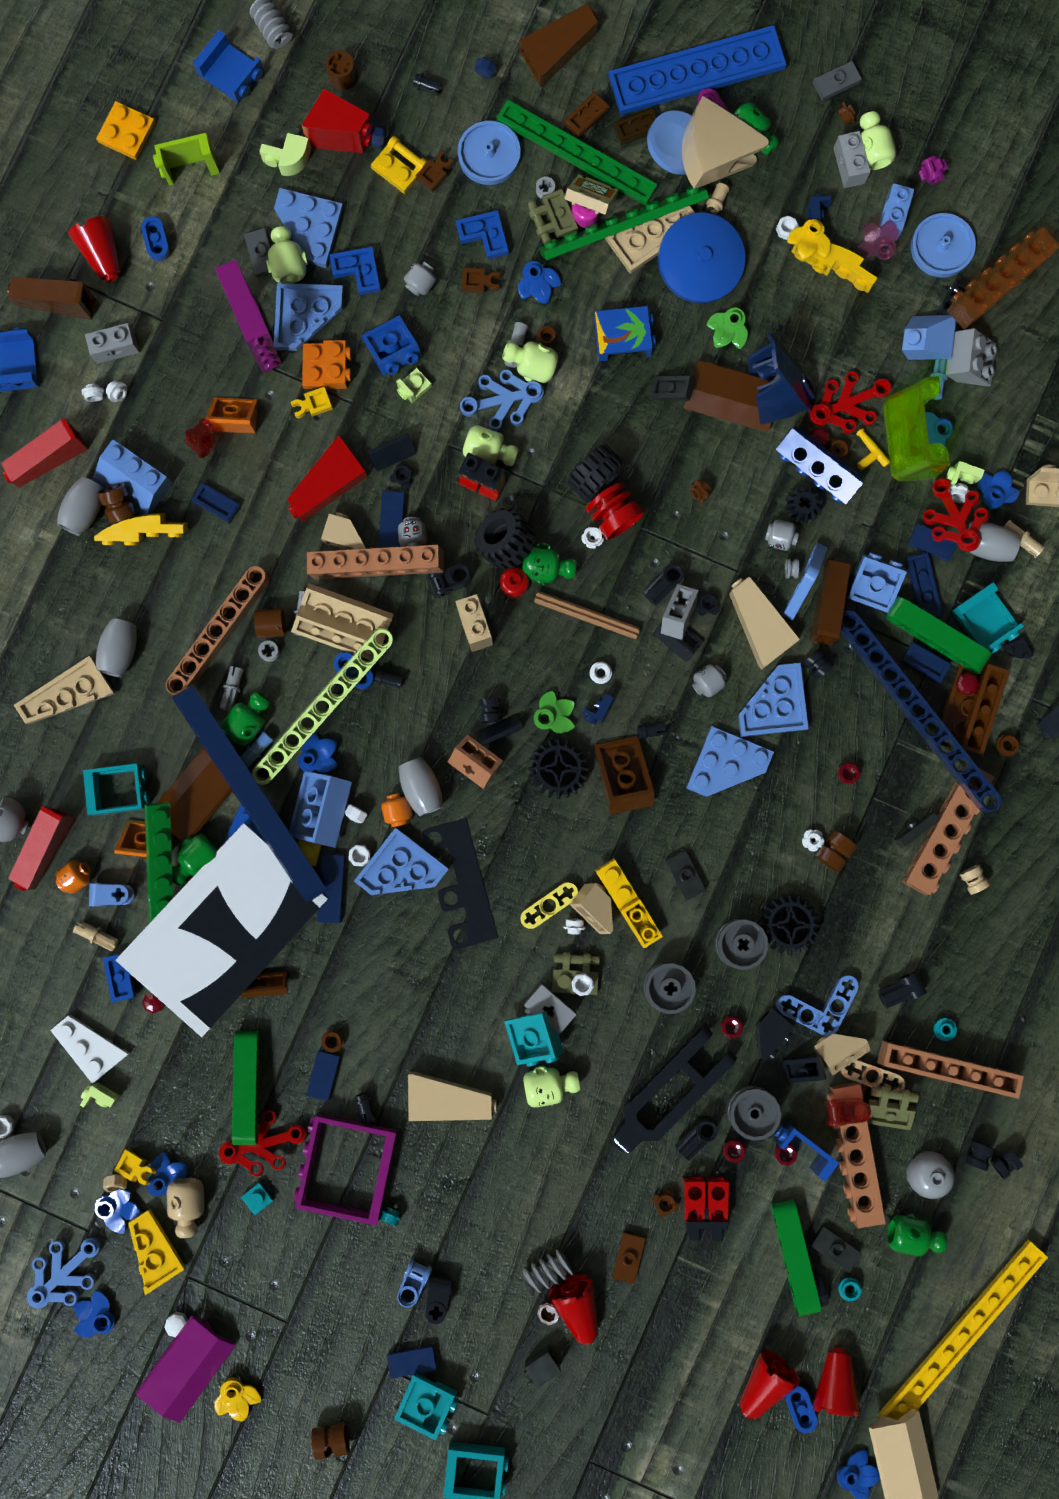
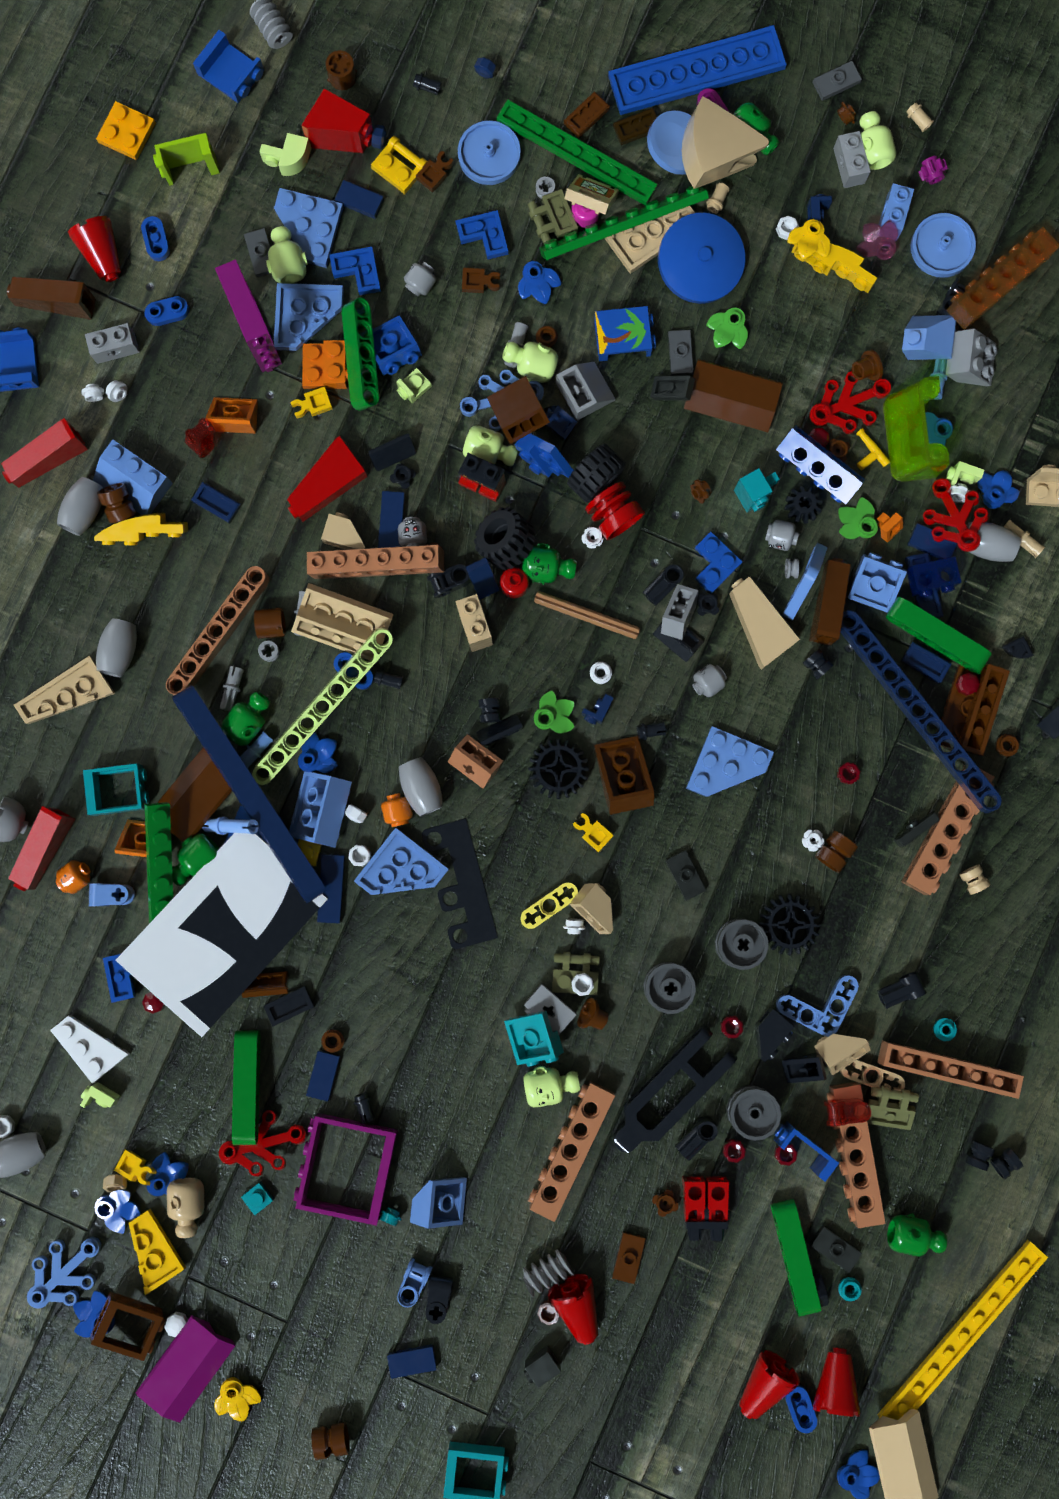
tan axle [73,920,119,951] -> none
teal plate [394,1373,459,1441] -> none
tan slope [408,1072,496,1121] -> none
reddish brown slope [519,4,599,87] -> none
yellow slope [595,858,663,948] -> none
medium blue plate [738,663,809,737] -> none
dark blue piece [748,333,816,424] -> none
light grey cylinder [906,1151,955,1199] -> none
teal panel [951,582,1024,654] -> none
none -> reddish brown window [91,1291,165,1361]
none -> blue plate [144,296,189,326]
none -> light blue pin [202,817,259,835]
none -> black tile [263,986,315,1027]
none -> dark blue tile [335,180,384,219]
none -> green beam [342,298,379,411]
none -> medium blue slope [410,1177,467,1229]
none -> dark blue tile [465,558,499,600]
none -> reddish brown brick [487,376,550,444]
none -> blue plate [514,433,574,478]
none -> nougat brick [528,1080,615,1222]
none -> dark blue bracket [543,405,577,440]
none -> light grey slope [556,362,615,421]
none -> yellow plate [573,813,614,852]
none -> reddish brown piece [577,998,609,1030]
none -> dark grey plate [668,330,693,376]
none -> blue plate [695,532,742,594]
none -> teal brick [734,468,780,513]
none -> bright green plate [838,497,878,539]
none -> reddish brown piece [852,350,883,381]
none -> orange tile [877,512,903,543]
none -> tan pin [906,102,934,132]
none -> clear blue brick [906,557,962,598]

